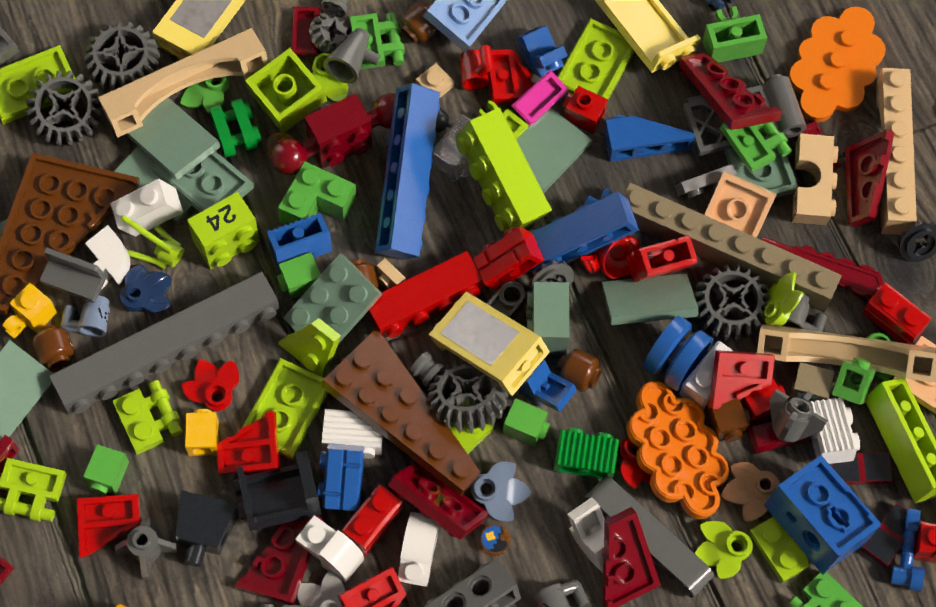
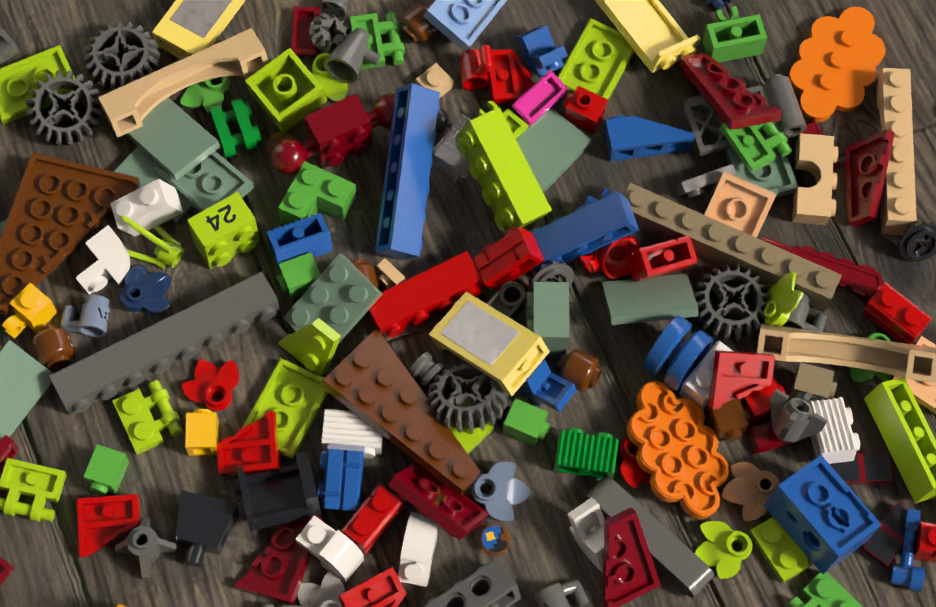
dark grey panel [39,247,107,303] -> none
bright green brick [832,357,876,405] -> none

